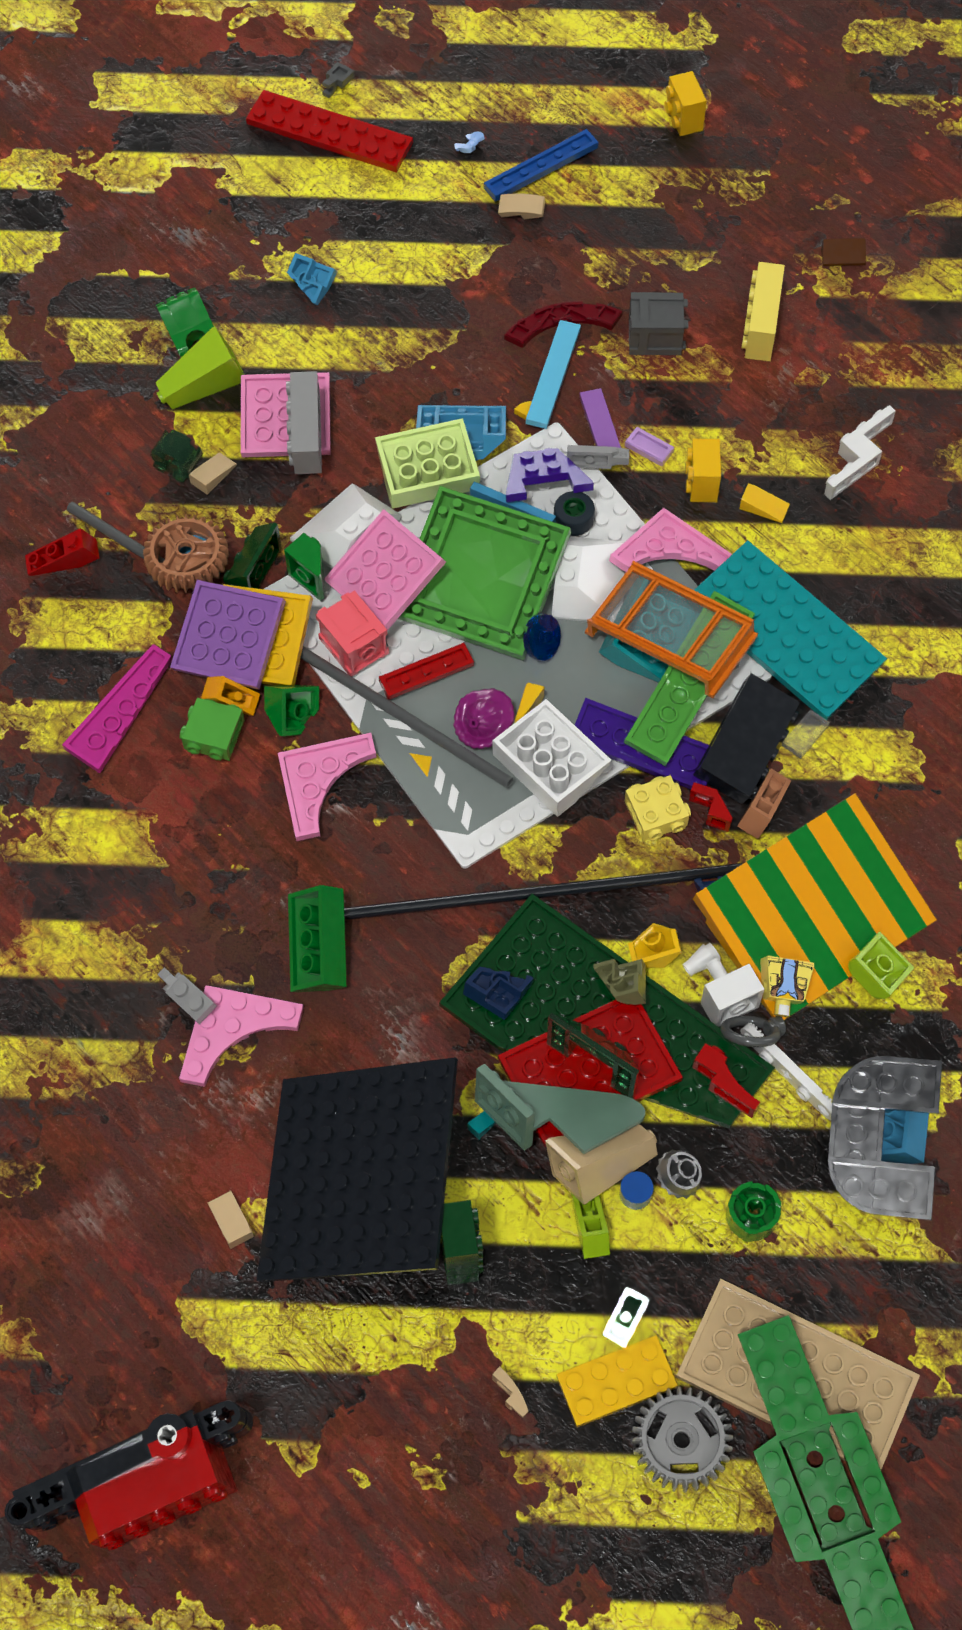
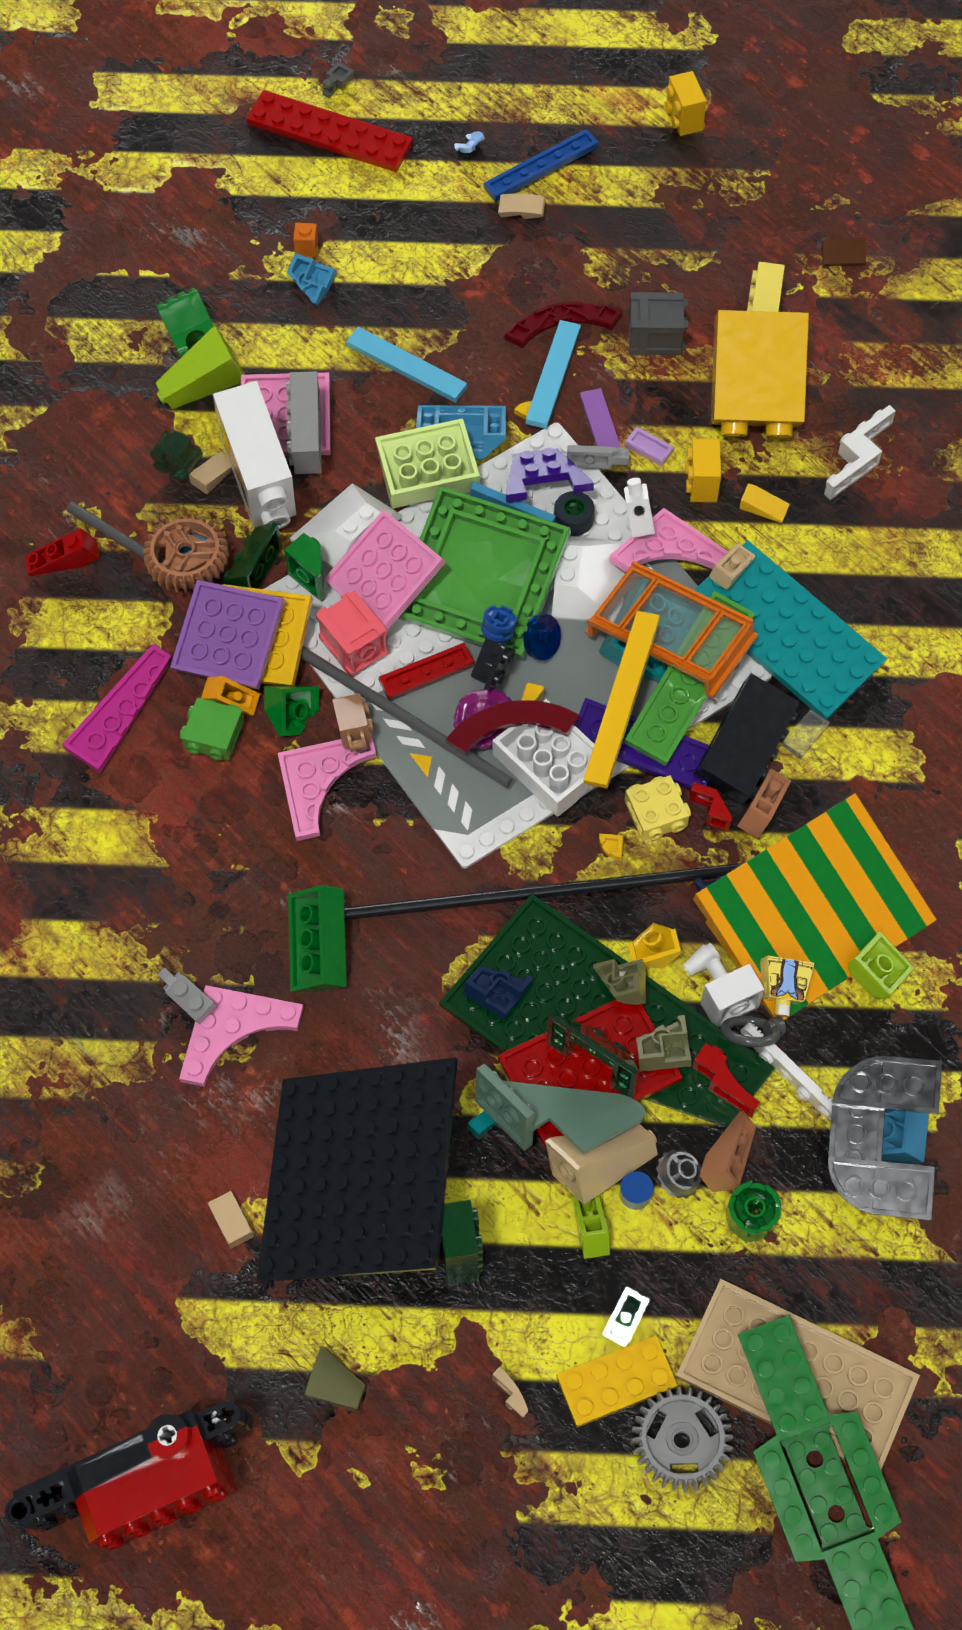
none -> white brick [213,381,296,529]
none -> orange brick [293,223,318,257]
none -> olive slope [305,1347,366,1413]
none -> medium nougat brick [332,693,374,752]
none -> medium azure tile [346,327,467,403]
none -> dark red tile [445,700,580,755]
none -> black bracket [471,638,516,690]
none -> blue wheel [481,605,517,642]
none -> yellow tile [583,611,661,789]
none -> yellow tile [599,833,623,861]
none -> white torso [624,478,655,538]
none -> olive slope [636,1015,691,1072]
none -> nougat slope [699,1111,756,1192]
none -> tan slope [709,543,756,590]
none -> yellow brick [711,310,809,438]

